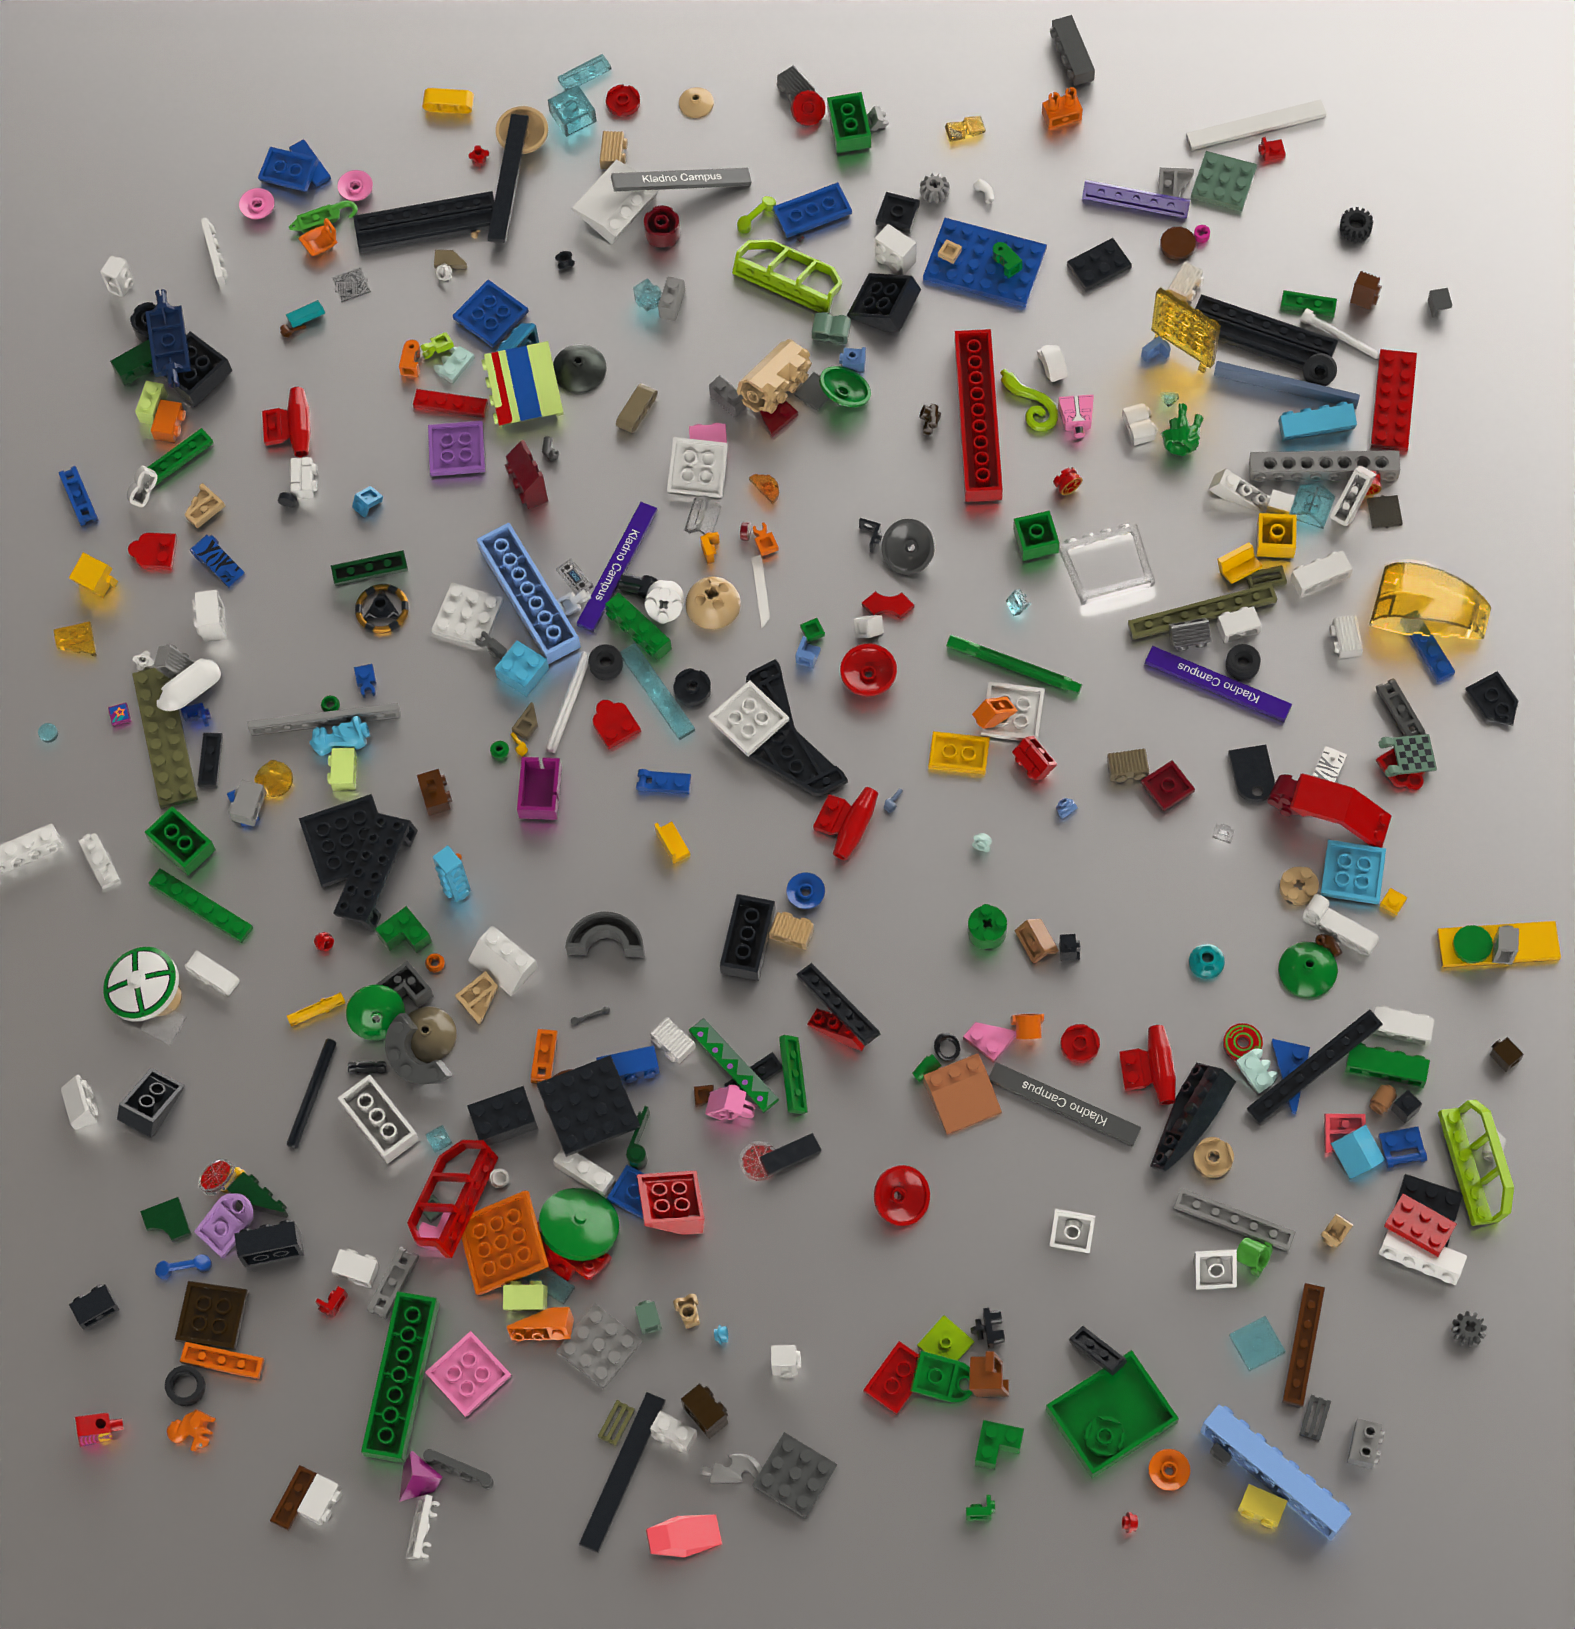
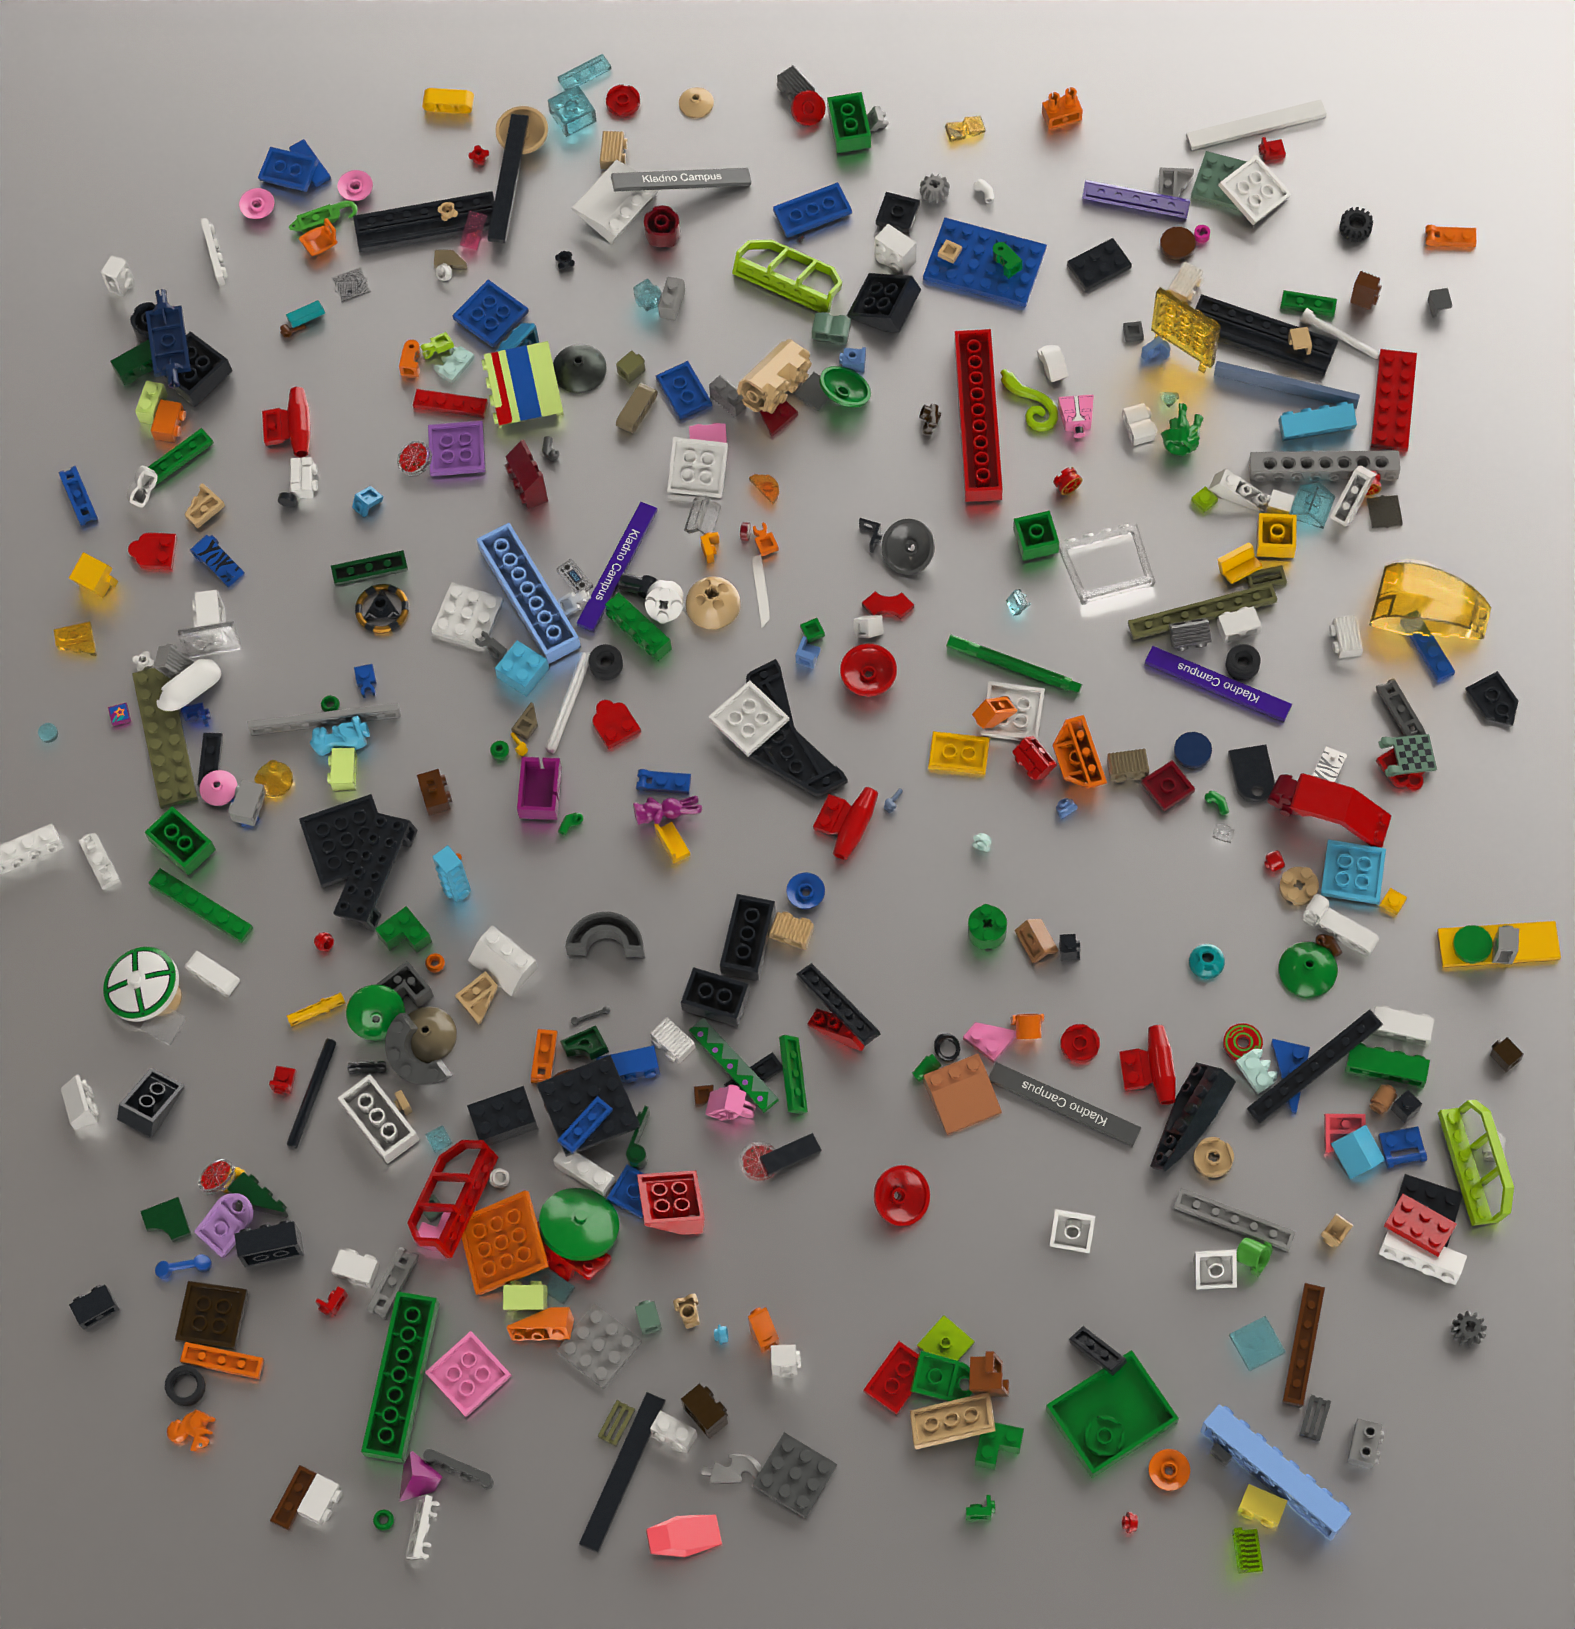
red torso [75,1413,124,1447] -> none
clear light blue tile [620,643,695,740] -> none
black plate [673,668,711,707] -> none
lime bar [737,196,776,234] -> none
black hips [970,1308,1005,1349] -> none
dark grey brick [1050,15,1095,86] -> none
white brick [1290,550,1353,598] -> none
black tyre [1303,353,1337,386] -> none
none -> clear tile [178,621,241,658]
none -> bright pink dish [199,770,238,806]
none -> red bracket [269,1066,297,1095]
none -> green plate [373,1509,394,1531]
none -> tan plate [394,1090,413,1115]
none -> tile [397,441,432,477]
none -> tan plate [438,202,458,221]
none -> clear pink plate [460,211,487,251]
none -> blue tile [557,1096,613,1154]
none -> green arm [558,813,584,835]
none -> dark green tile [560,1025,609,1060]
none -> olive brick [616,350,645,384]
none -> magenta animal [633,796,702,825]
none -> blue tile [656,361,712,420]
none -> black brick [681,967,750,1027]
none -> orange slope [748,1307,780,1353]
none -> tan tile [910,1392,995,1449]
none -> orange wedge [1053,715,1107,789]
none -> dark grey tile [1123,321,1144,342]
none -> dark blue tile [1174,732,1212,769]
none -> lime plate [1191,486,1218,512]
none -> green arm [1205,790,1230,815]
none -> white plate [1218,155,1292,225]
none -> clear neon green panel [1232,1527,1264,1574]
none -> red piece [1264,850,1285,872]
none -> tan panel [1288,327,1312,355]
none -> orange plate [1425,225,1477,247]

